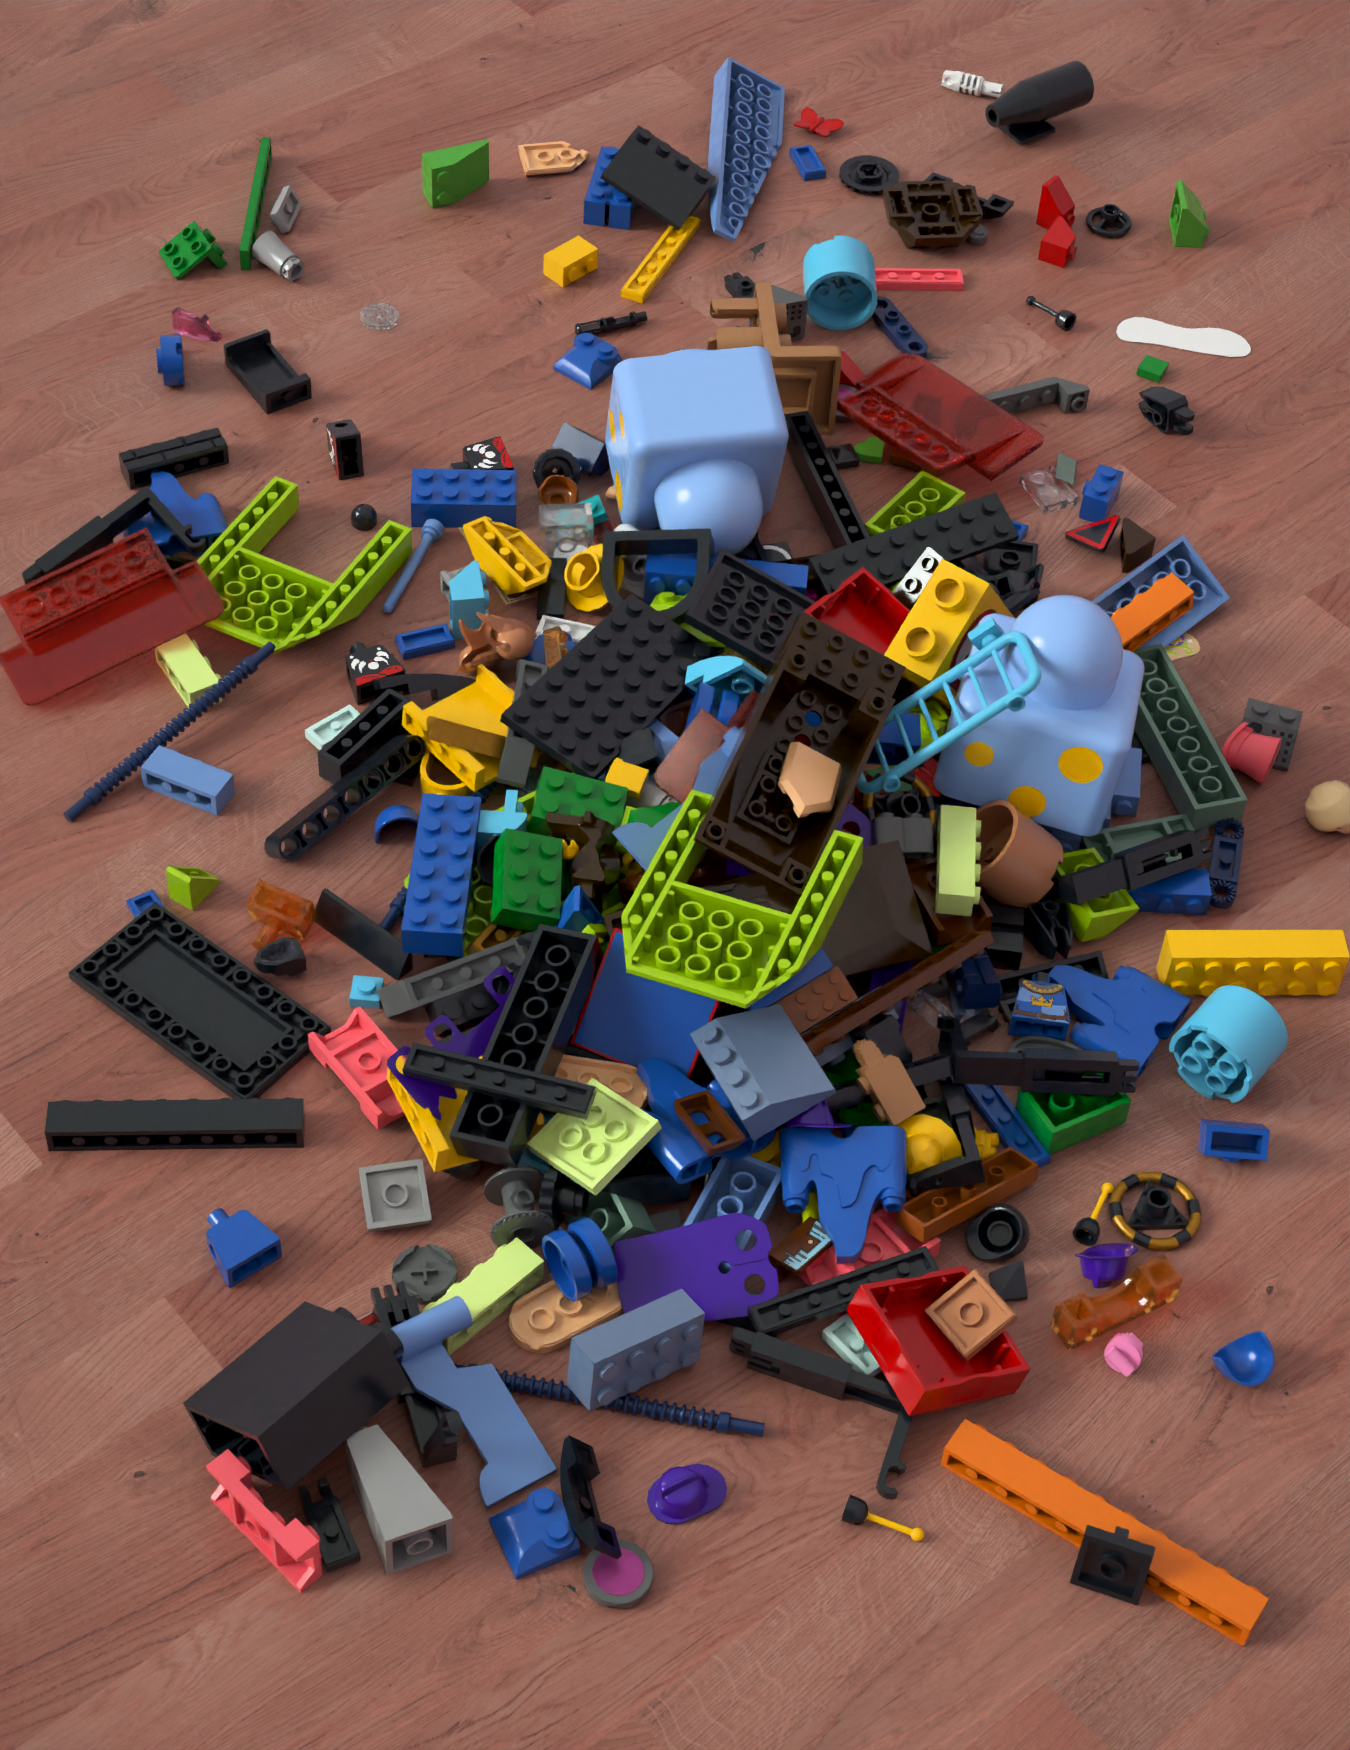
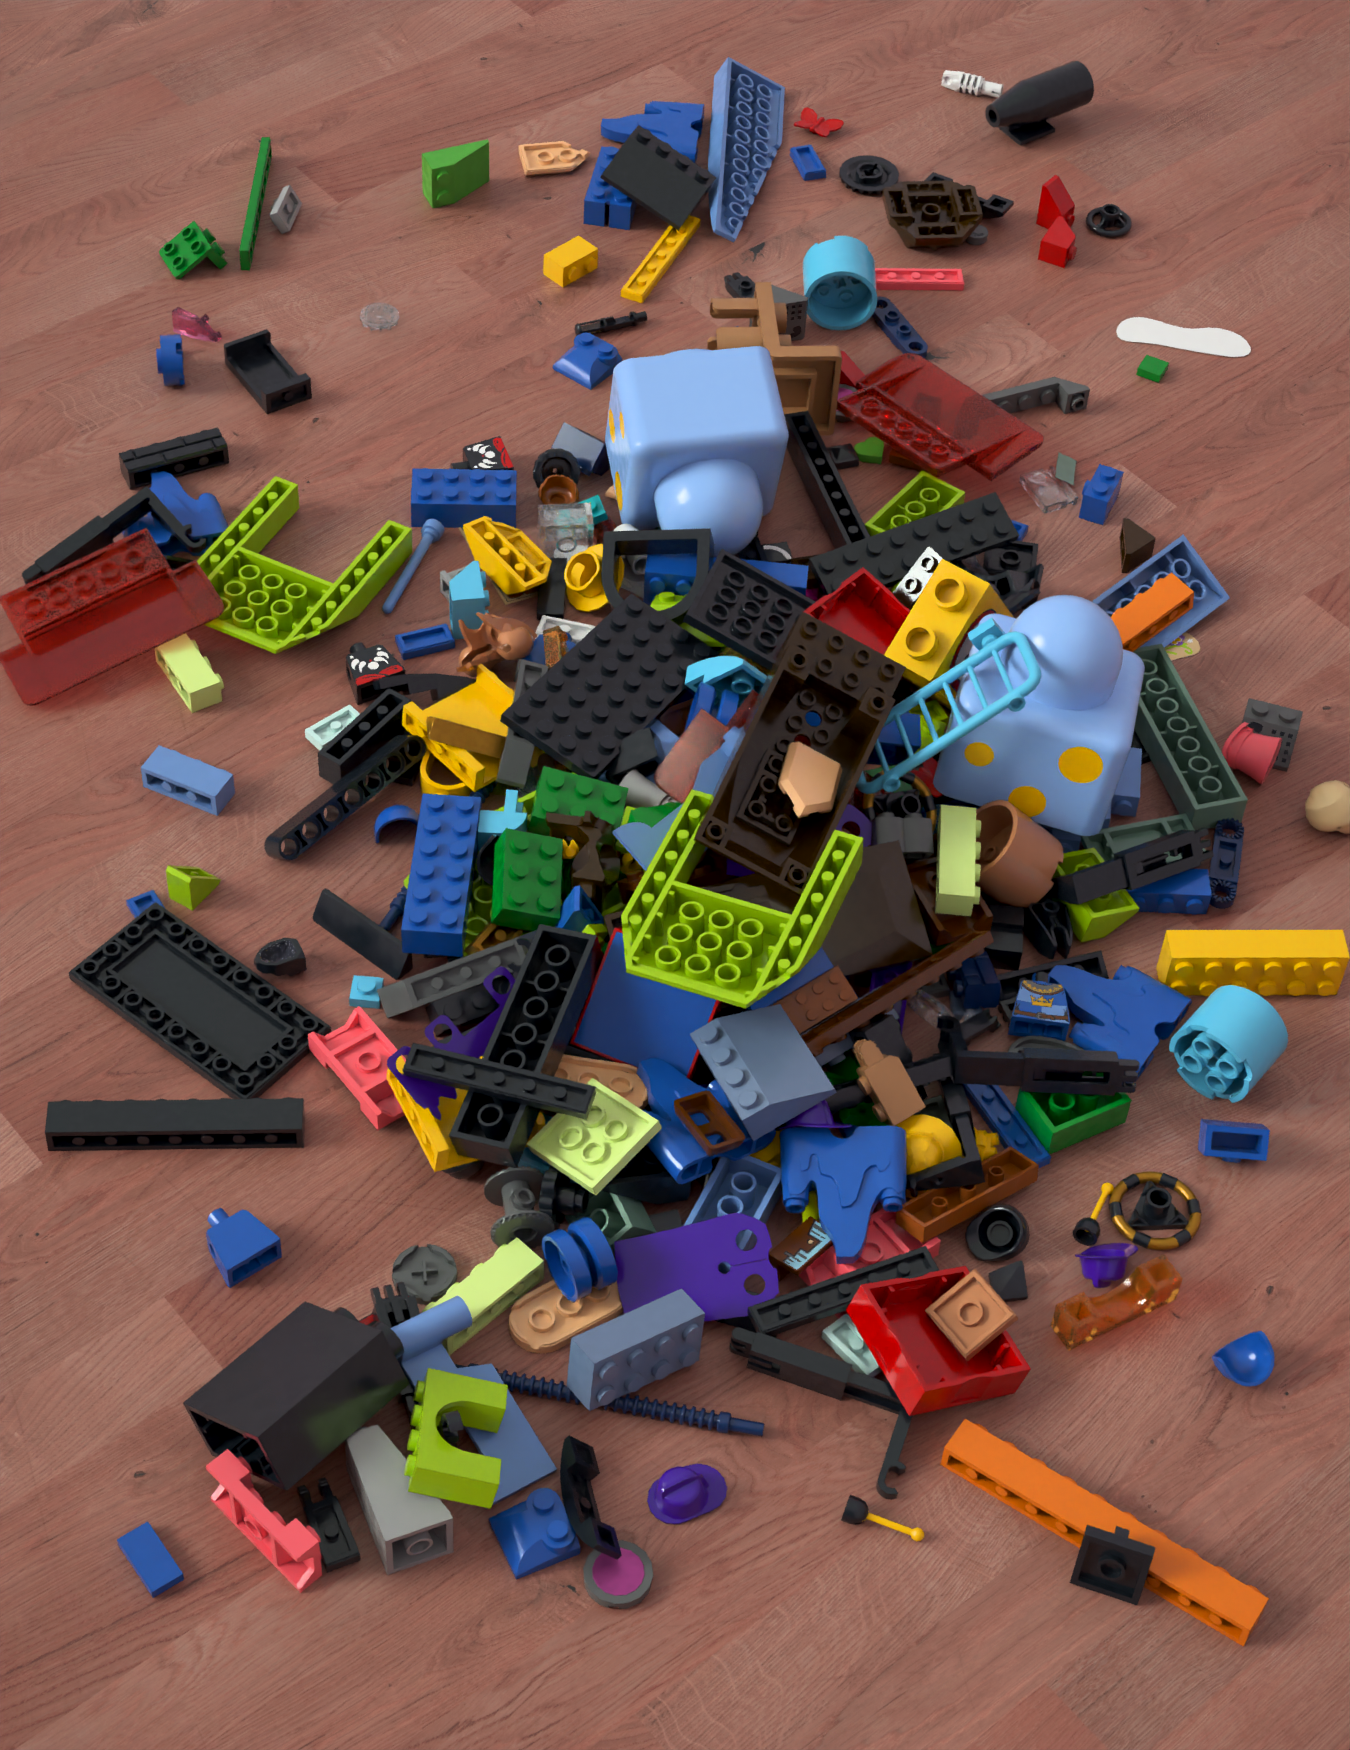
dark blue hose [63,642,276,822] -> none
clear orange brick [246,879,317,950] -> none
light grey plant [252,231,305,282] -> none
black torso [326,419,364,480] -> none
black piece [351,504,377,531] -> none
light grey hinge [358,1159,432,1233] -> none
yellow tile [605,758,649,799] -> none
black hinge [1026,296,1076,331] -> none
piece [1065,515,1121,552] -> none
bright pink piece [1104,1332,1143,1377] -> none
black hinge [1138,387,1195,435] -> none
bright green slope [1169,180,1209,248] -> none
none -> blue tile [117,1521,184,1598]
none -> lime arch [404,1368,508,1509]
none -> blue rock [601,101,705,164]

